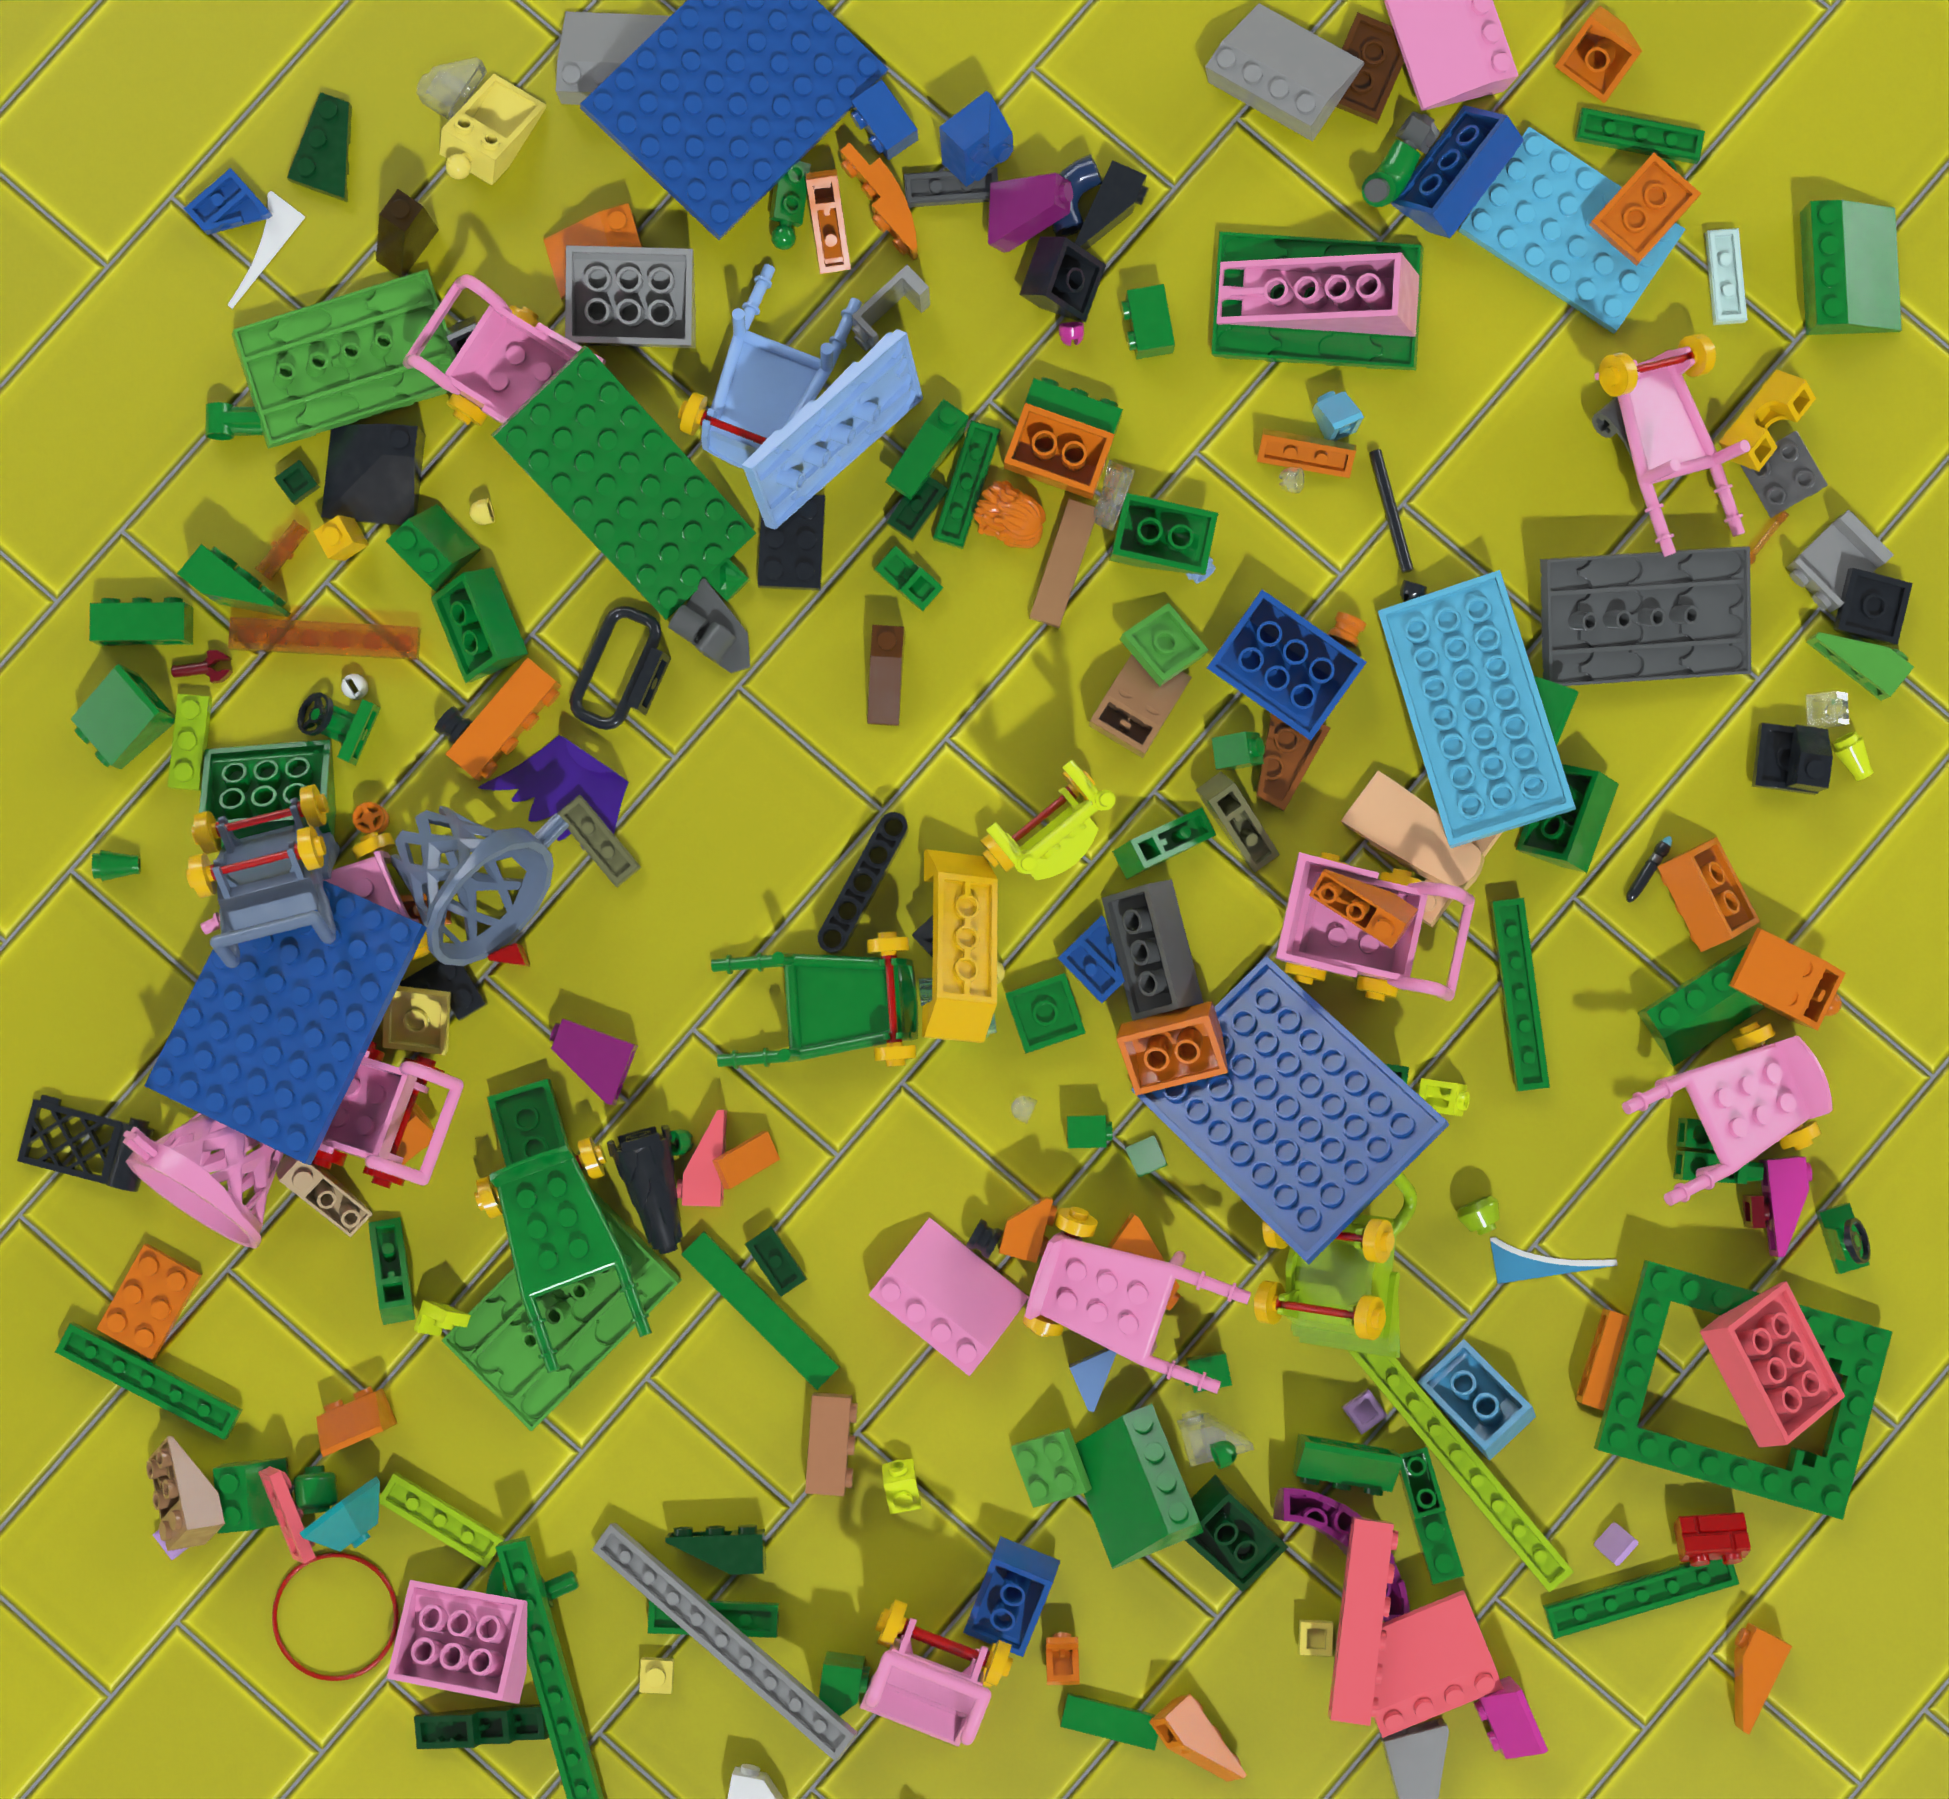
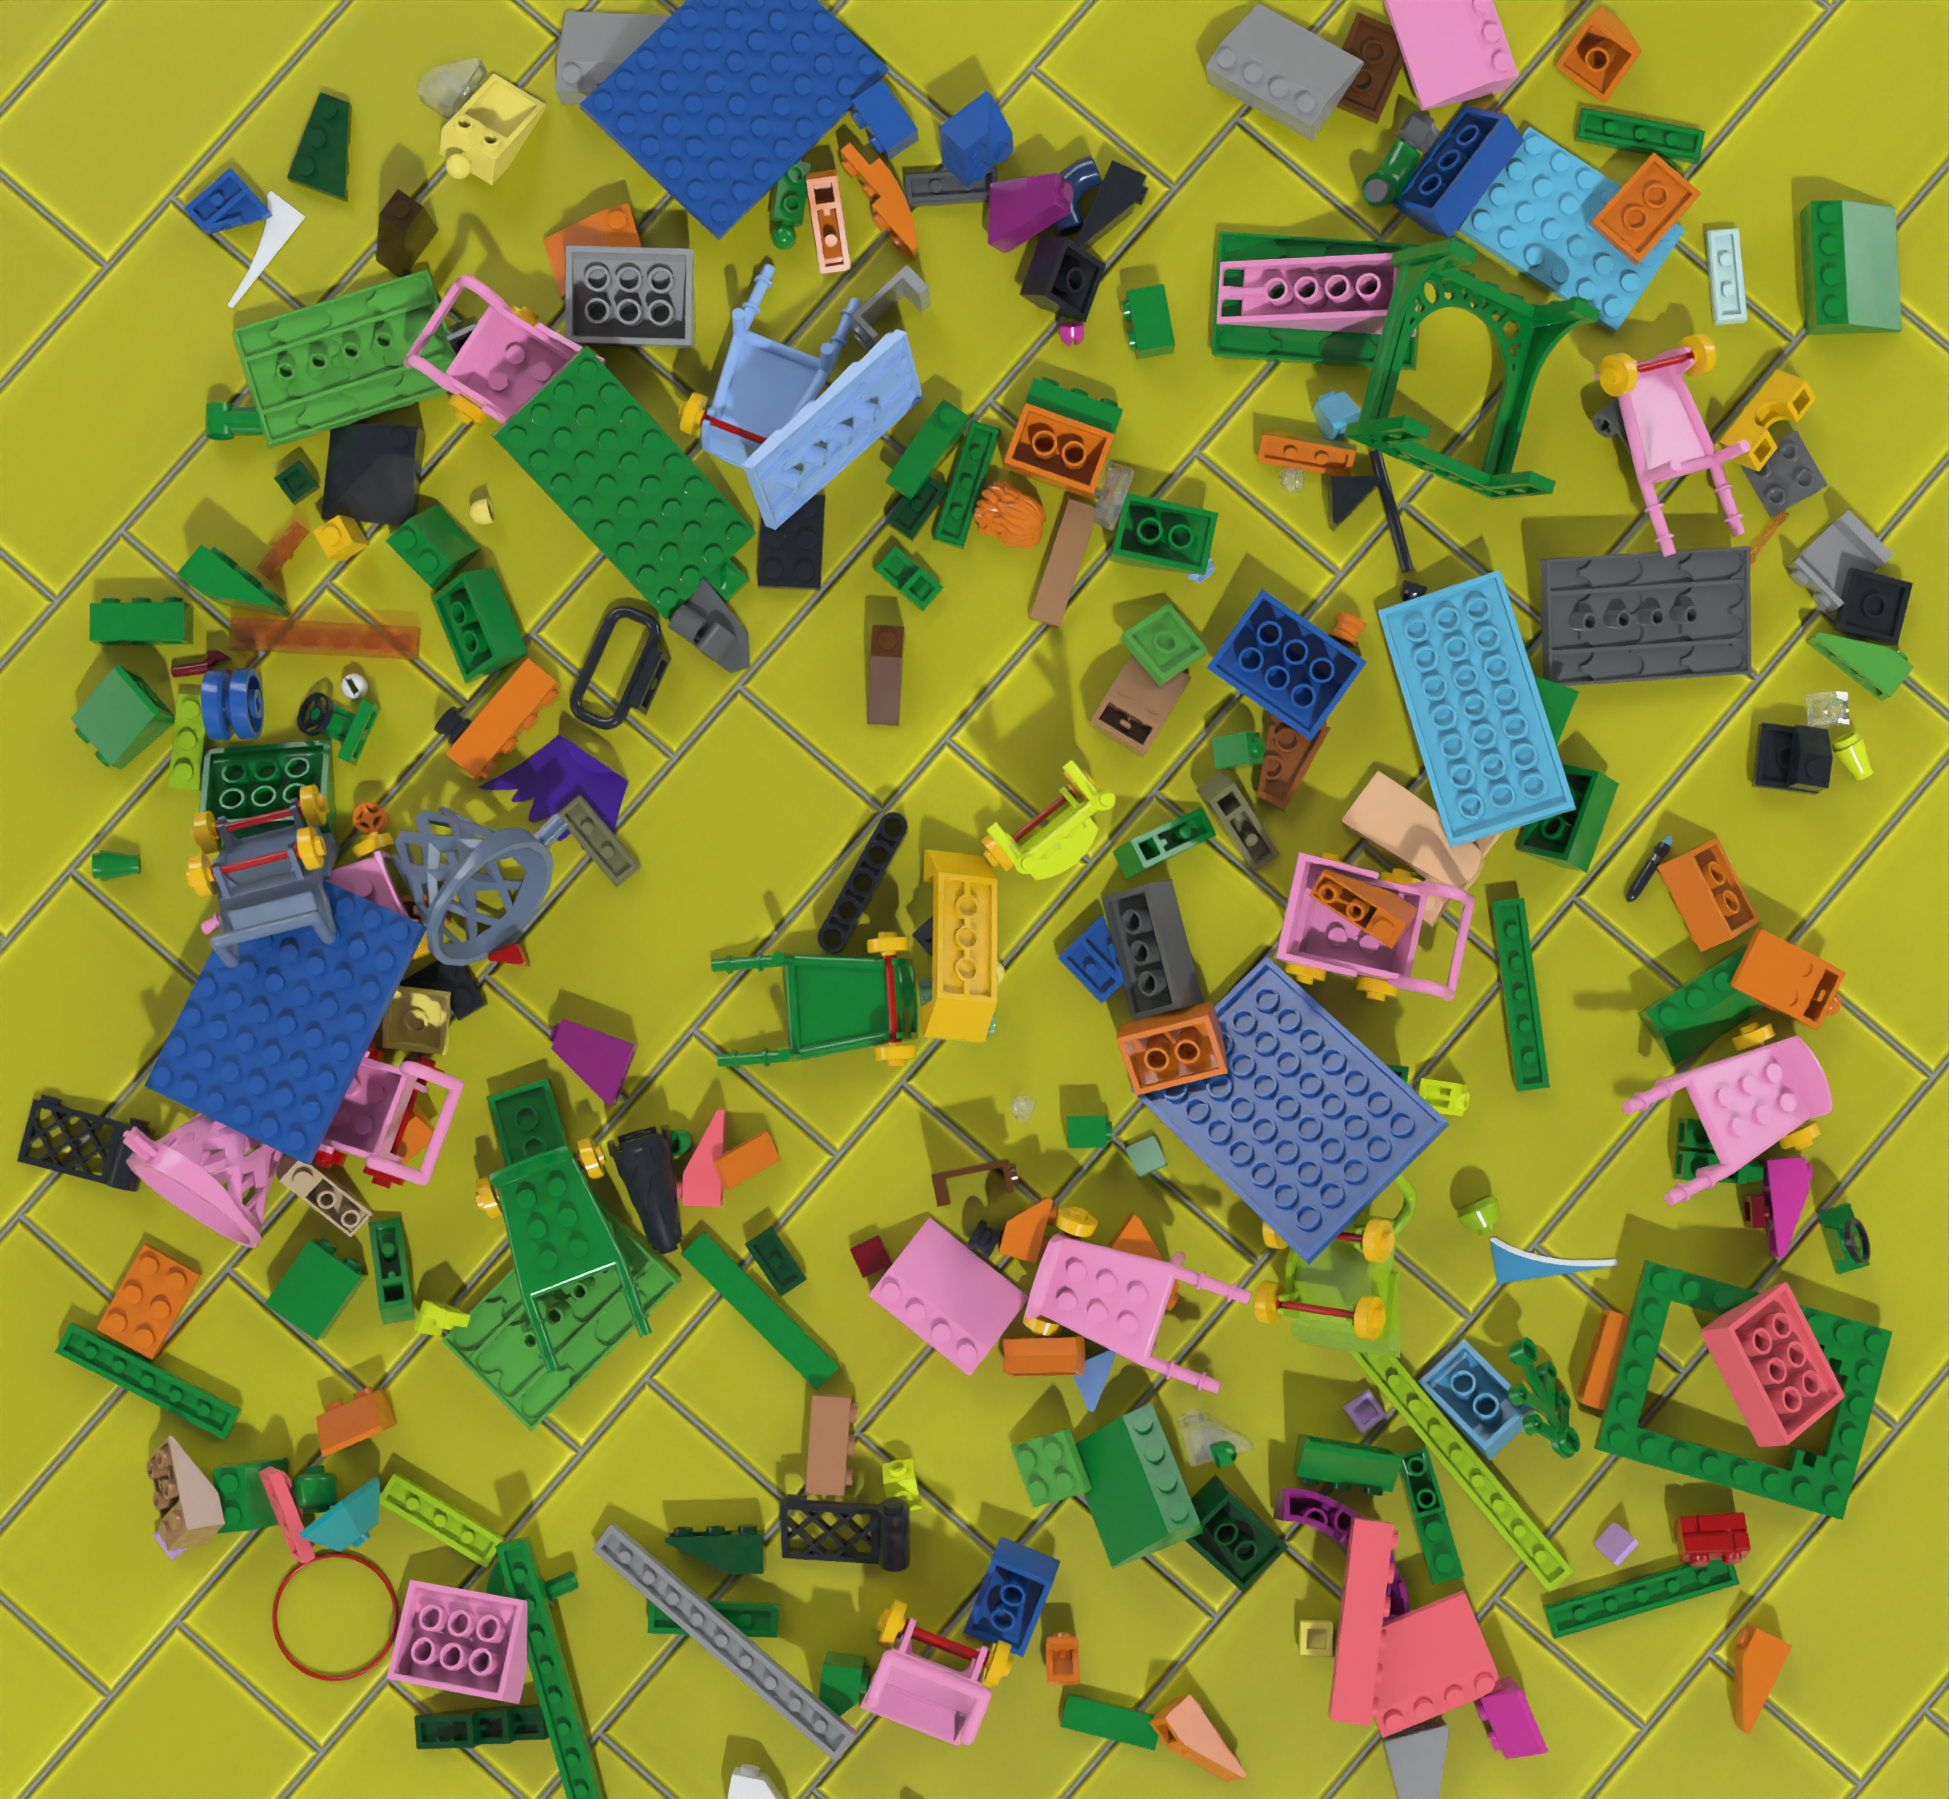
light yellow plate [639,1657,675,1694] -> none
green plate [1005,973,1086,1054] -> none
green brick [1184,1351,1232,1393] -> none
none -> blue wheel [201,669,264,740]
none -> green brick [265,1238,368,1341]
none -> black piece [780,1494,910,1572]
none -> dark red tile [850,1235,892,1278]
none -> reddish brown panel [931,1158,1019,1207]
none -> orange piece [1003,1335,1086,1377]
none -> black slope [1328,476,1381,532]
none -> green arch [1344,237,1600,500]
none -> green plant [1508,1337,1580,1459]

